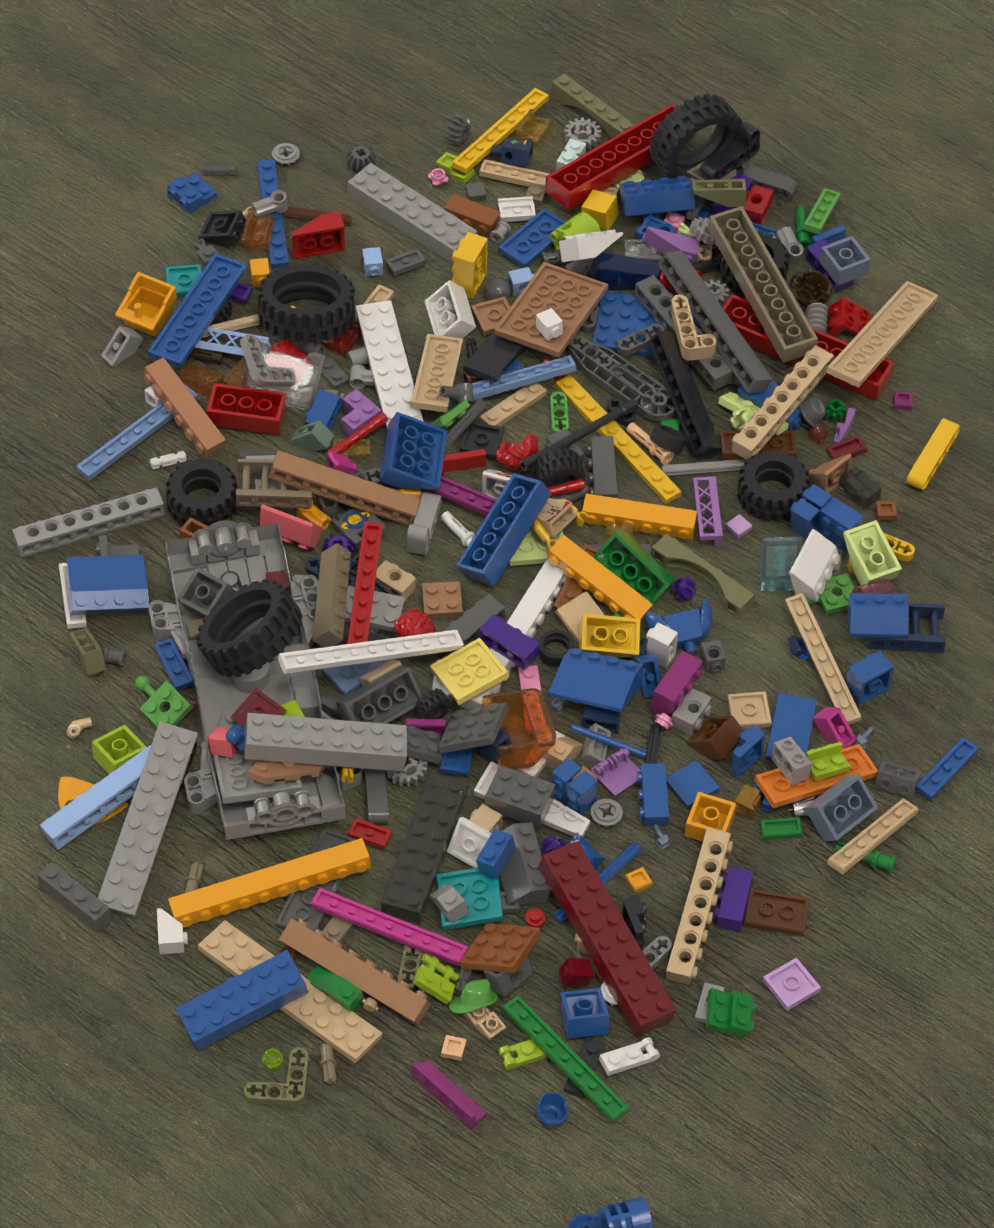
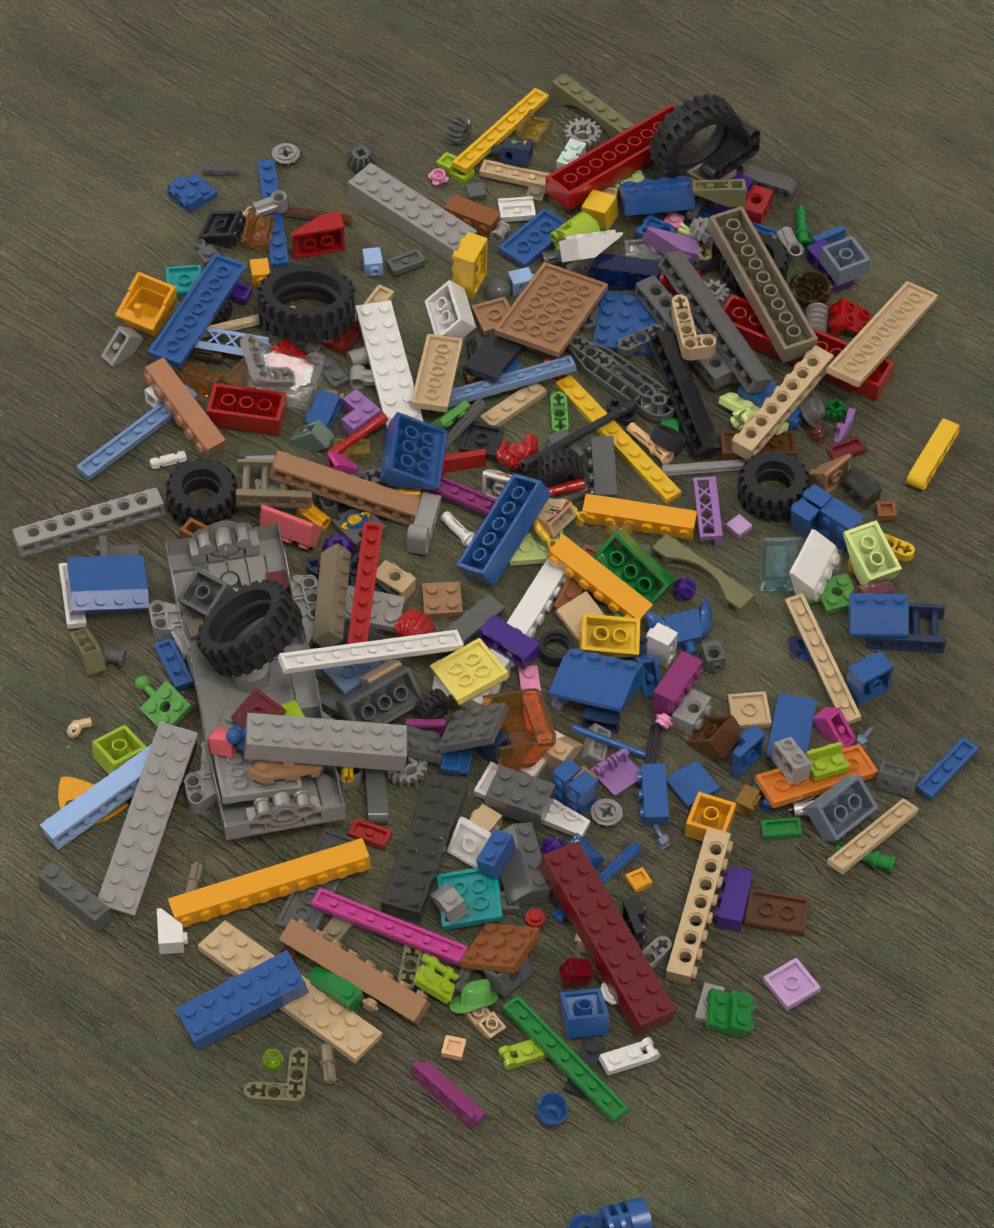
dark grey pin [439,383,474,404] -> none
white brick [536,308,563,341] -> none
bright green plate [803,188,841,235] -> none
magenta tile [894,391,913,411] -> none

